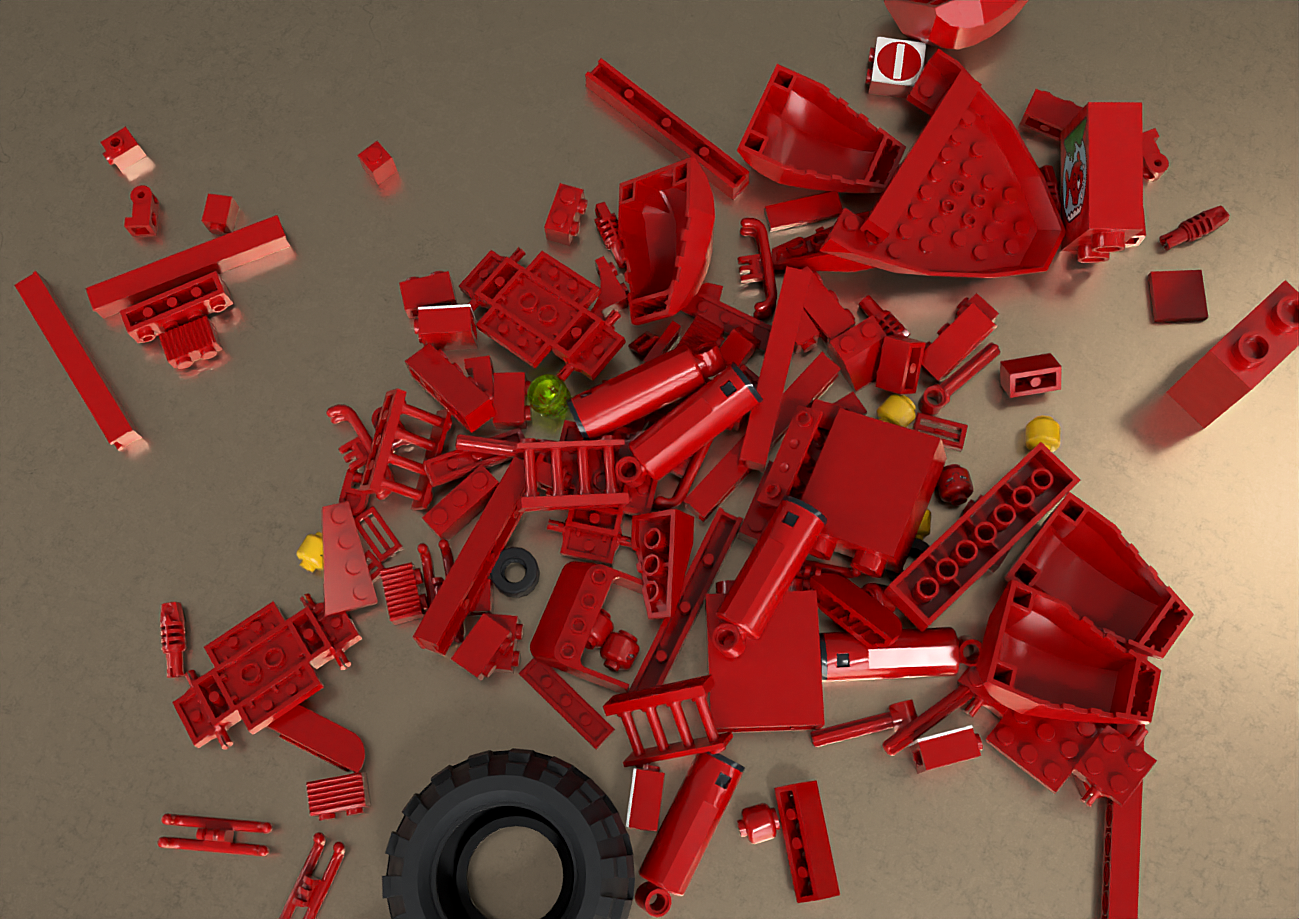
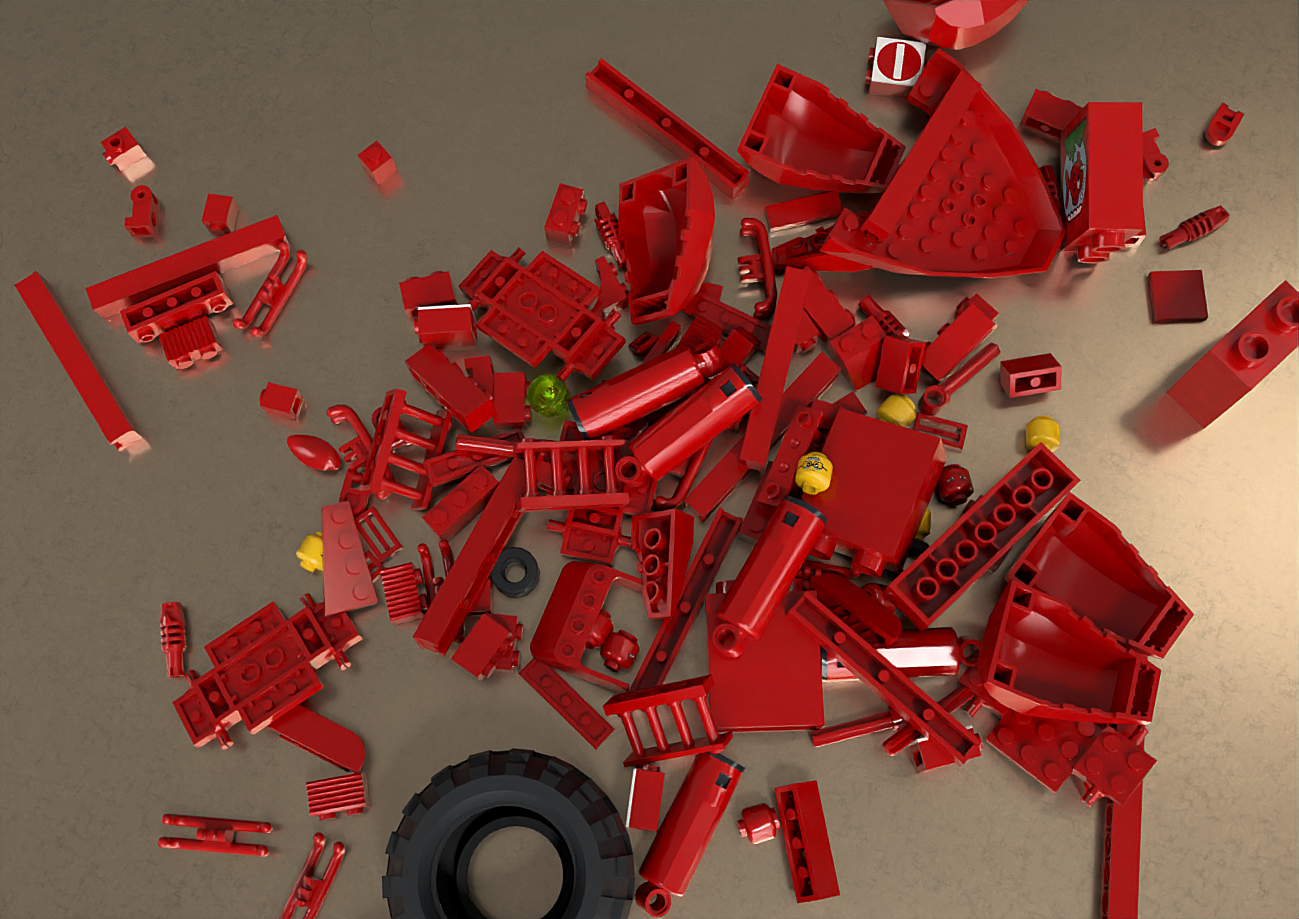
none -> red piece [233,242,308,338]
none -> red brick [259,382,304,421]
none -> red arm [287,435,341,471]
none -> red tile [786,591,982,767]
none -> yellow head [795,452,833,494]
none -> red plate [1205,102,1244,146]

